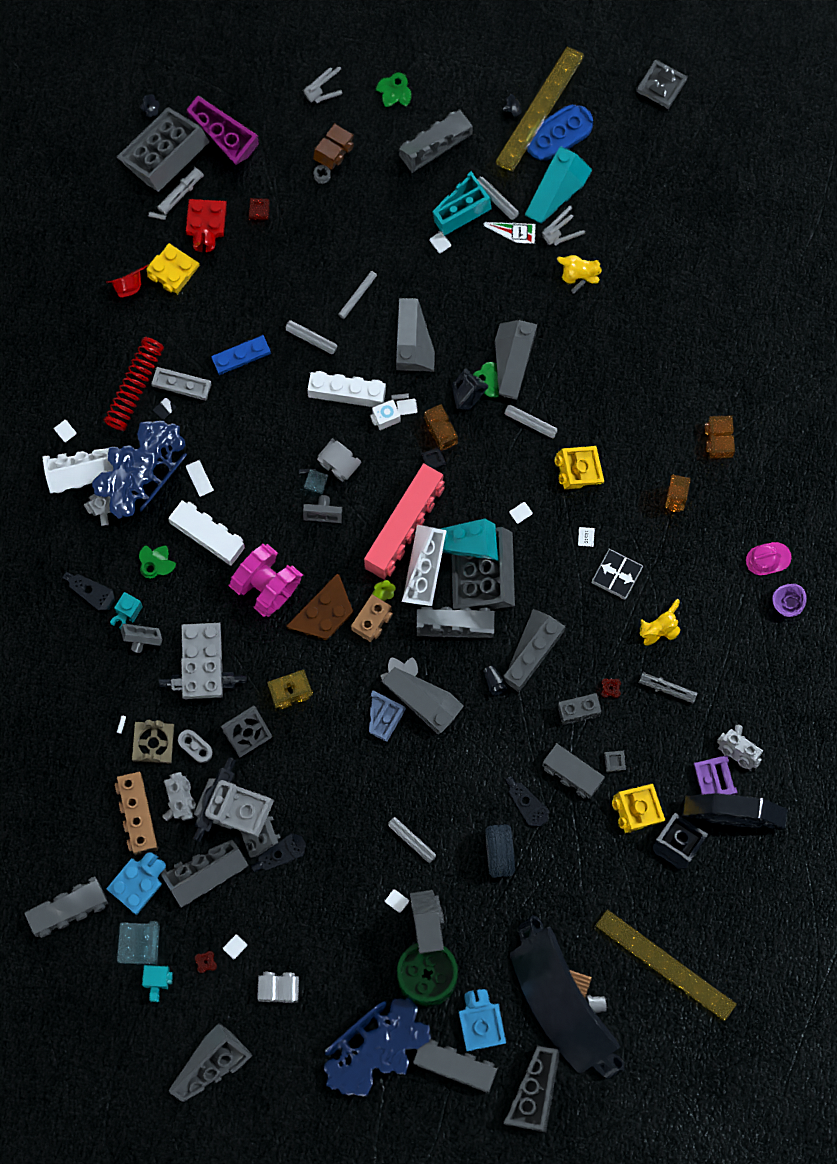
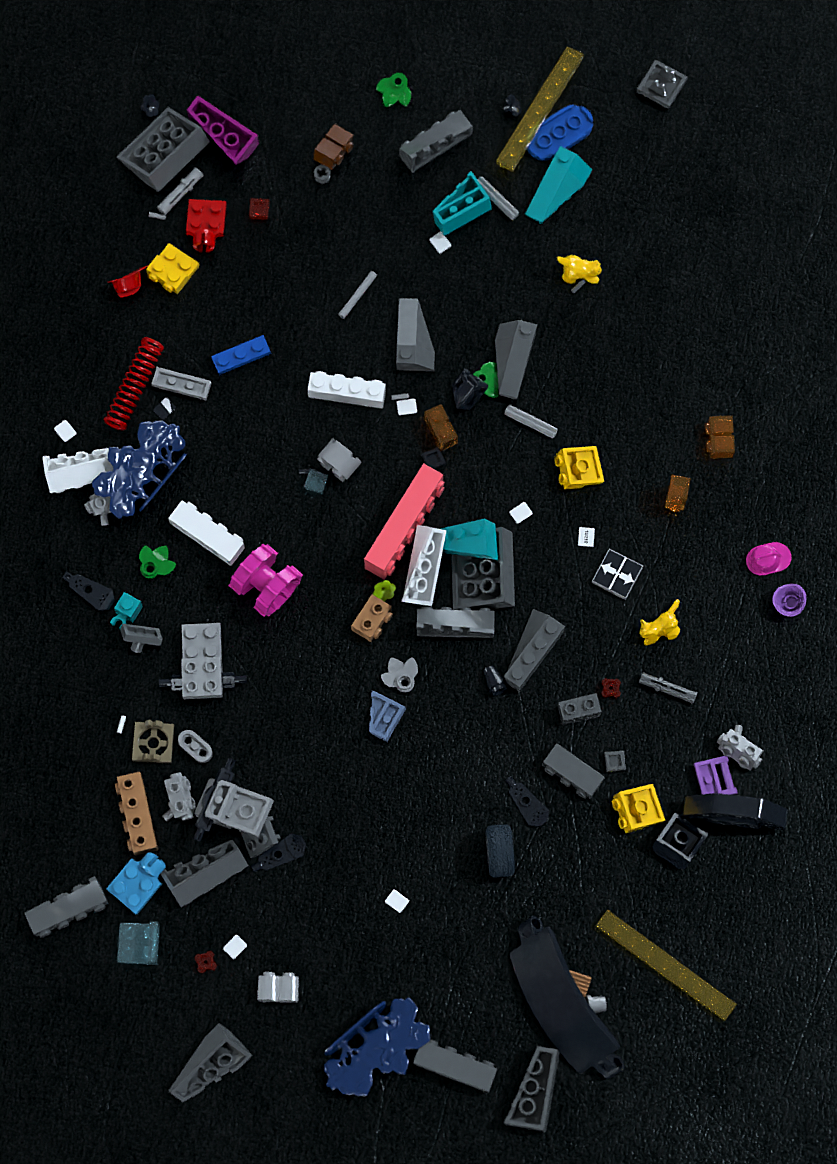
teal brick [143,965,173,1002] -> none
white sticker [186,460,213,496] -> none
dark grey piece [221,706,272,757] -> none
clear yellow brick [267,670,312,708] -> none
light grey axle [286,321,337,354] -> none
reddish brown wing [287,574,353,640] -> none
light grey plant [303,67,342,103] -> none
dark grey tile [303,495,342,523] -> none
white brick [370,400,401,430] -> none
dark grey wedge [381,667,464,734] -> none
light grey axle [388,817,436,863] -> none
dark green brick [397,943,458,1007] -> none
dark grey wedge [410,890,444,953] -> none
dark azure plate [459,989,506,1051] -> none
sticker [484,222,535,243] -> none
light grey plant [542,206,585,246] -> none

